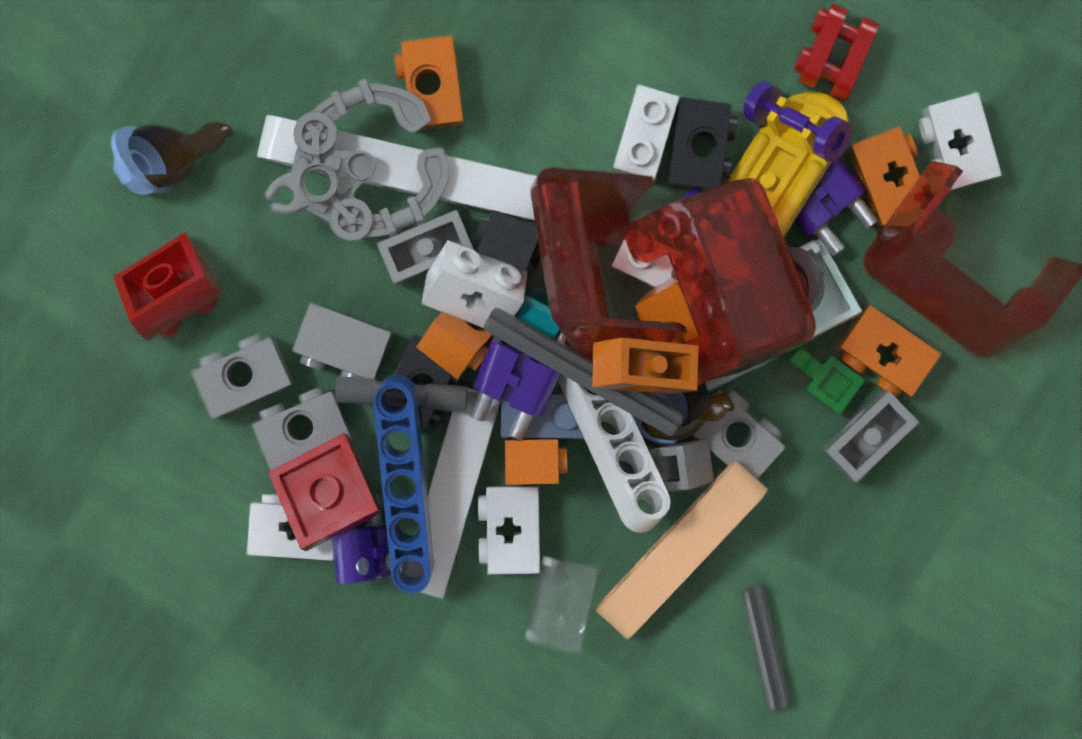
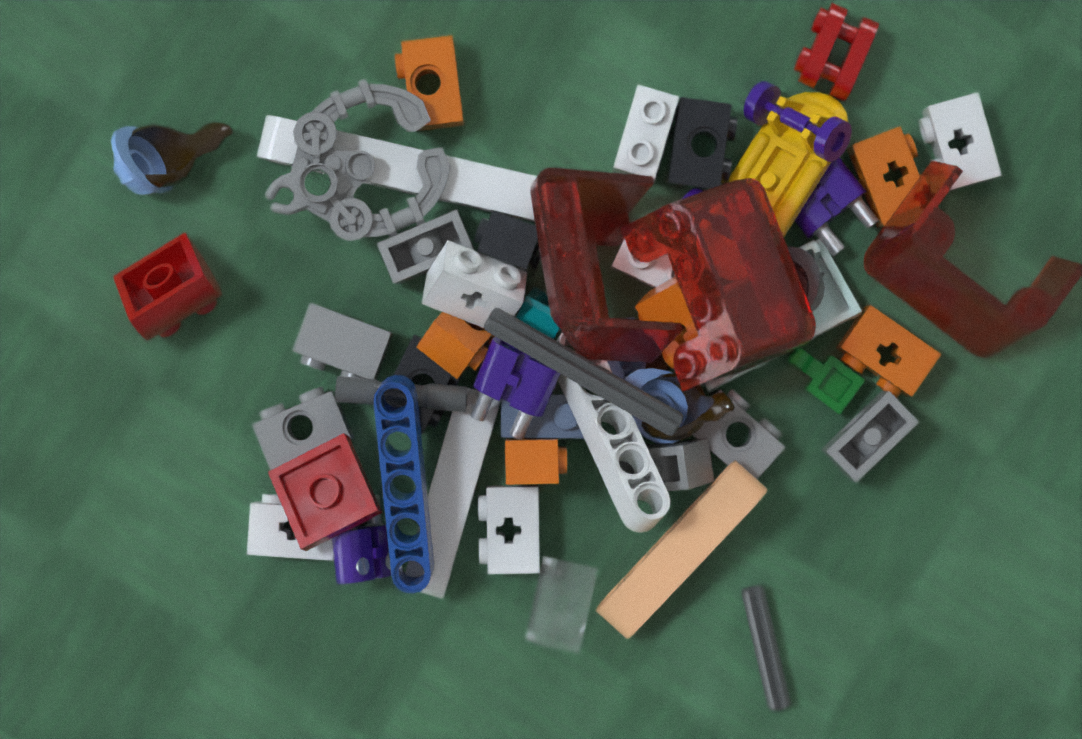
light grey brick [191,333,295,419] -> none
orange brick [592,338,698,394] -> none

